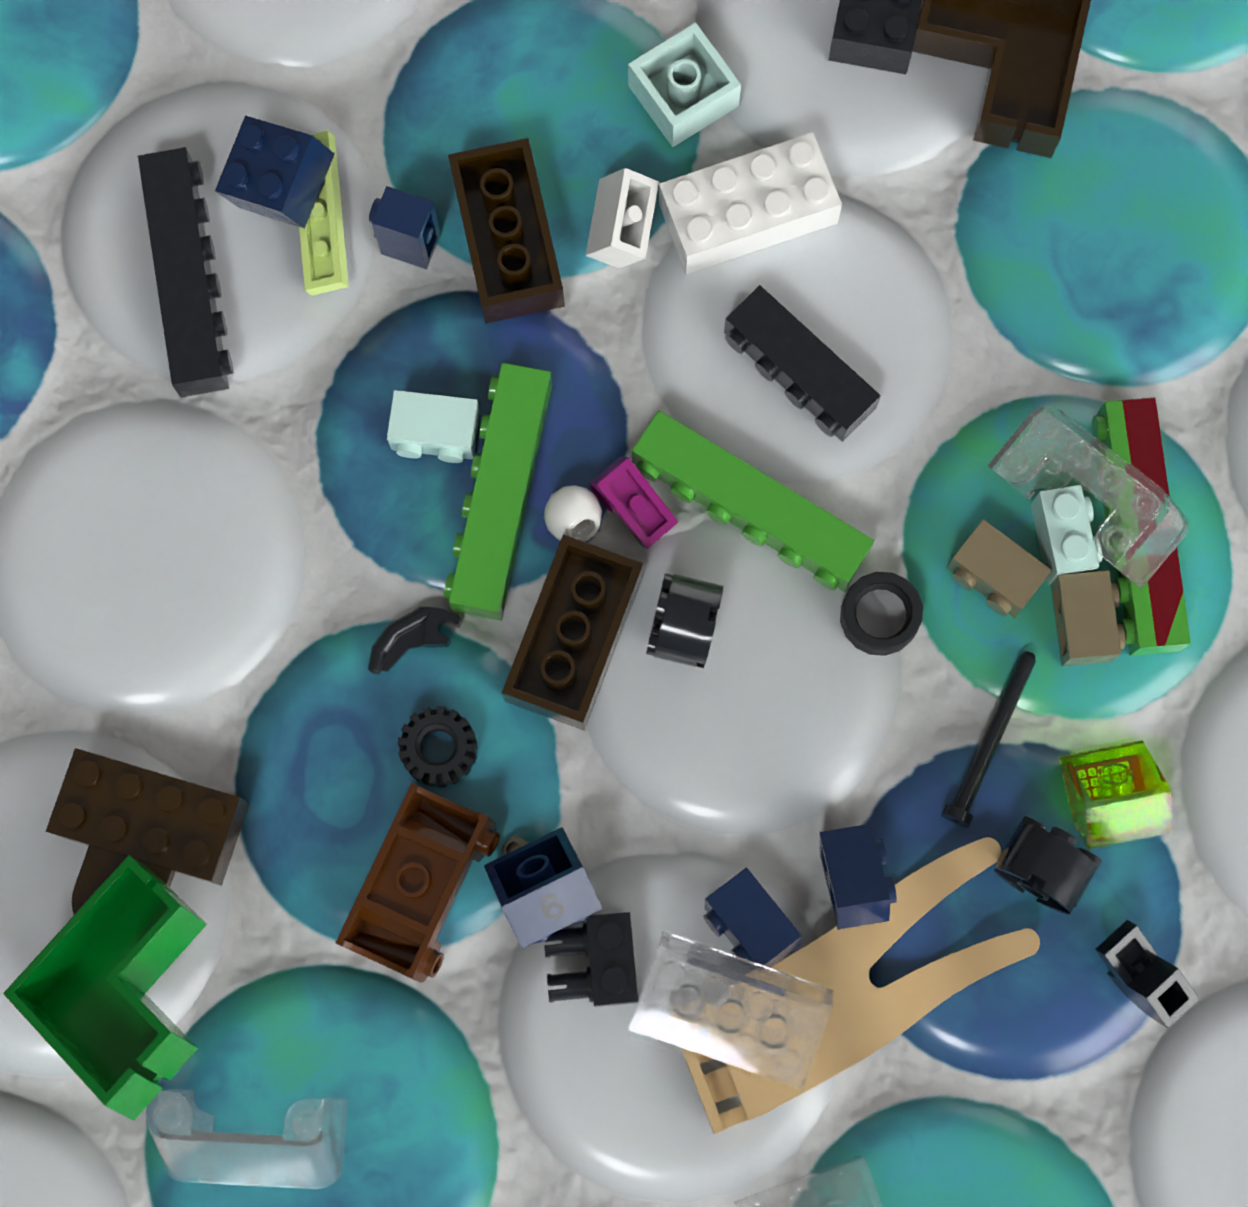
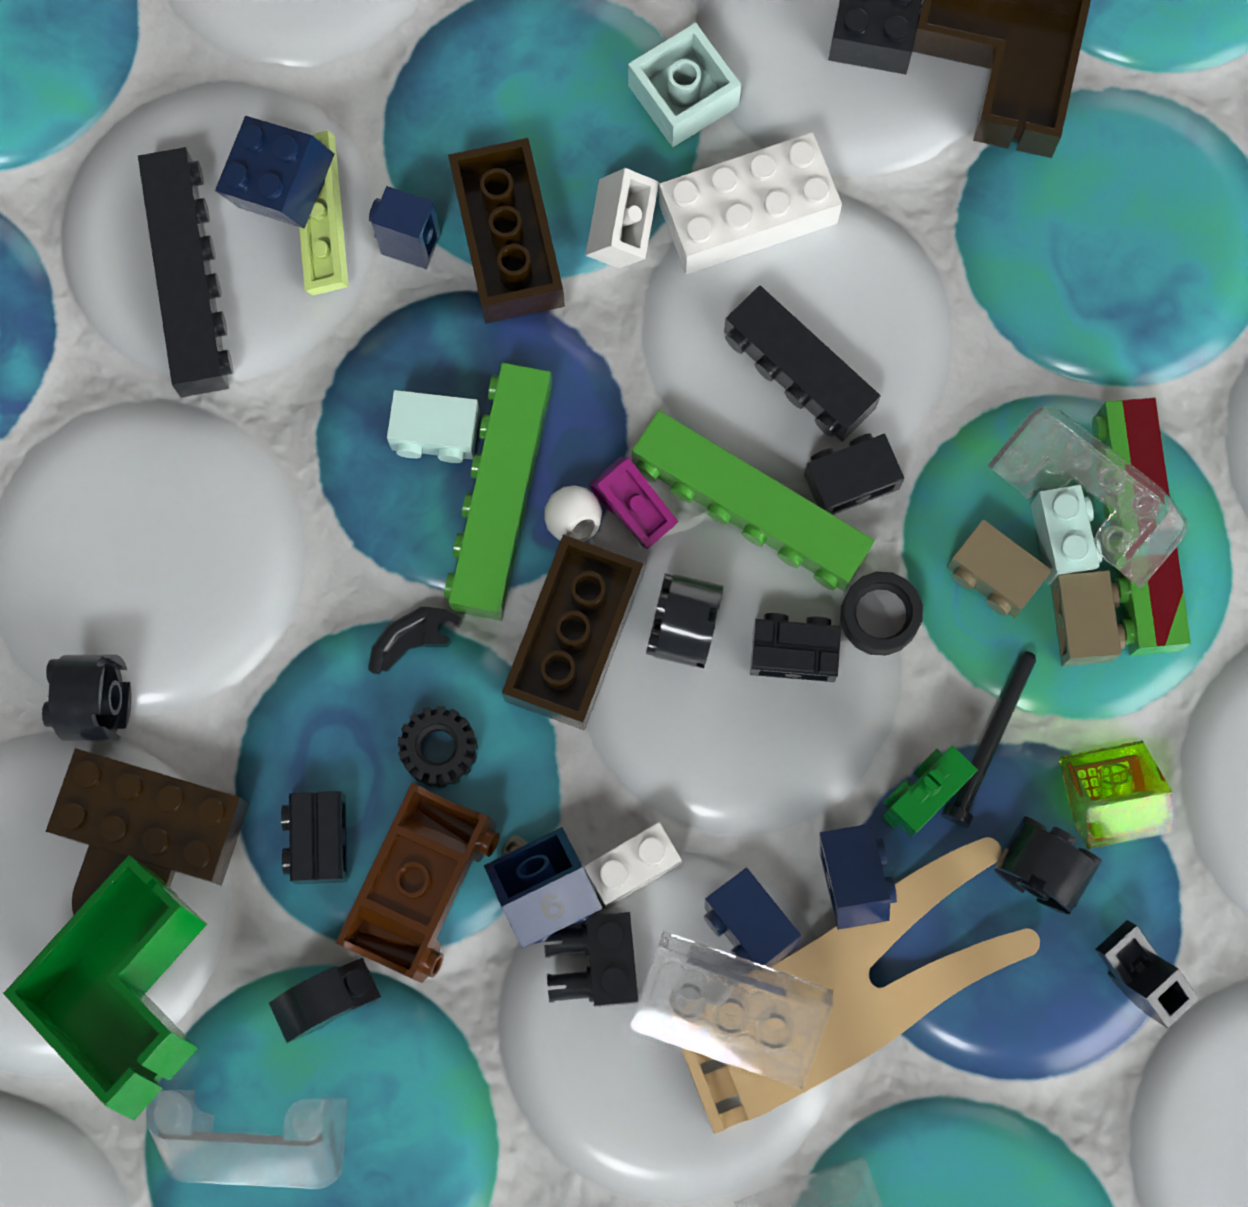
none -> black brick [42,655,132,741]
none -> black brick [269,957,381,1043]
none -> black brick [281,791,347,884]
none -> white brick [584,822,682,909]
none -> black brick [750,613,841,682]
none -> black brick [804,433,905,515]
none -> green plate [881,745,978,837]

